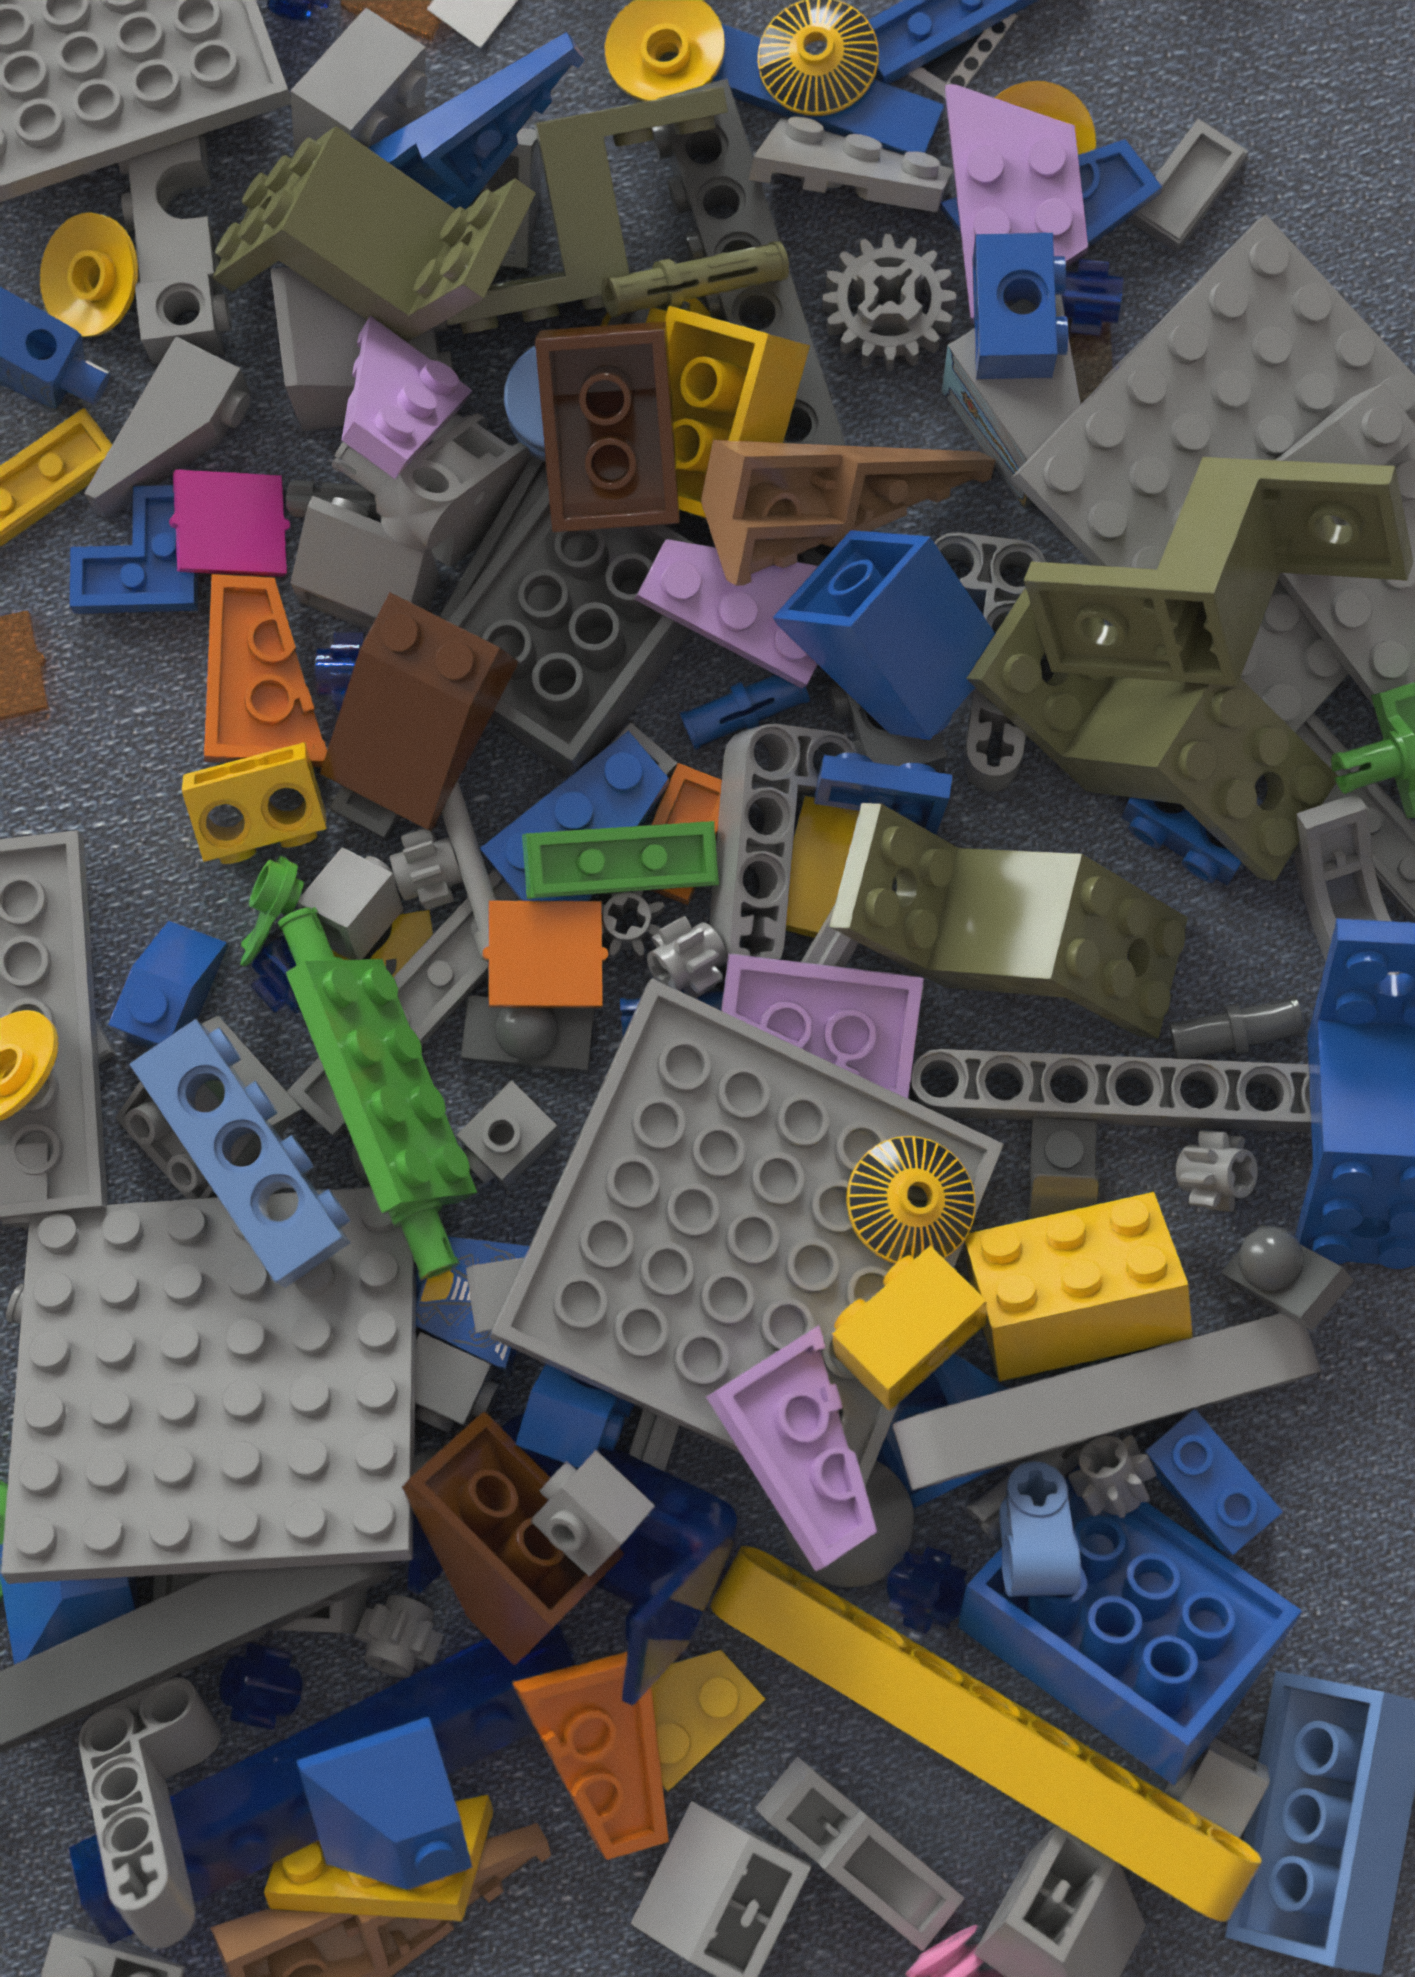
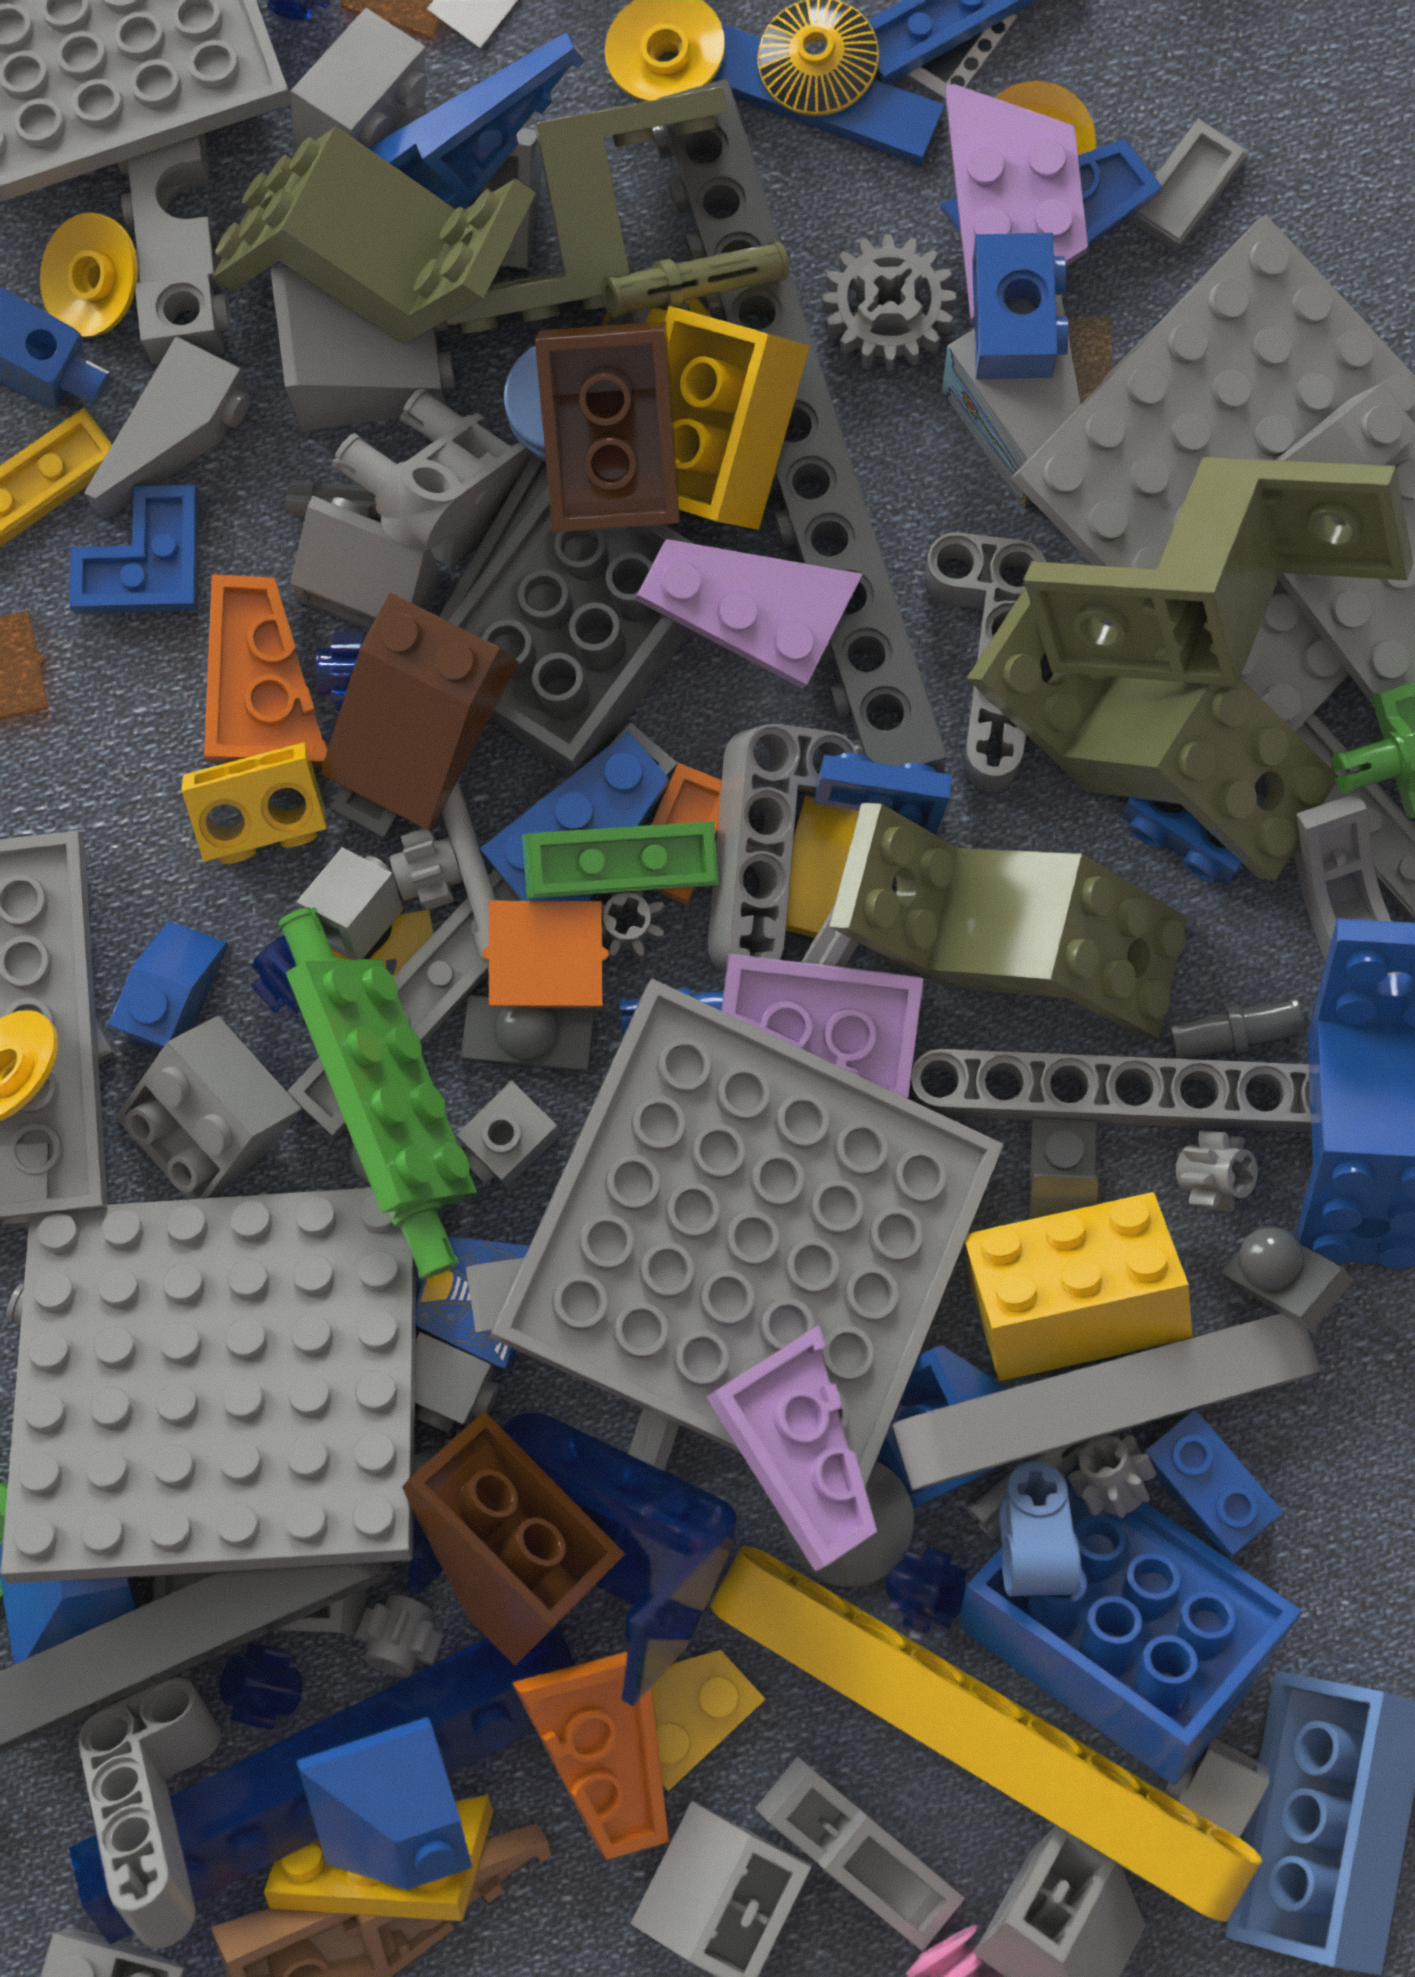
medium blue brick [129,1019,351,1288] -> none
dark pink piece [169,470,290,577] -> none
bright green plate [240,856,304,967] -> none
lavender wing [342,316,472,479] -> none
blue brick [515,1364,635,1468] -> none
light grey brick [531,1450,655,1577] -> none
light grey gear [647,916,727,998] -> none
blue pin [679,674,810,750] -> none
medium nougat wedge [701,440,996,586] -> none
light grey wing [748,117,954,212] -> none
blue slope [772,530,995,740] -> none
yellow brick [832,1246,987,1411] -> none
dish [846,1136,976,1264] -> none
clear blue gear [1061,259,1123,336] -> none

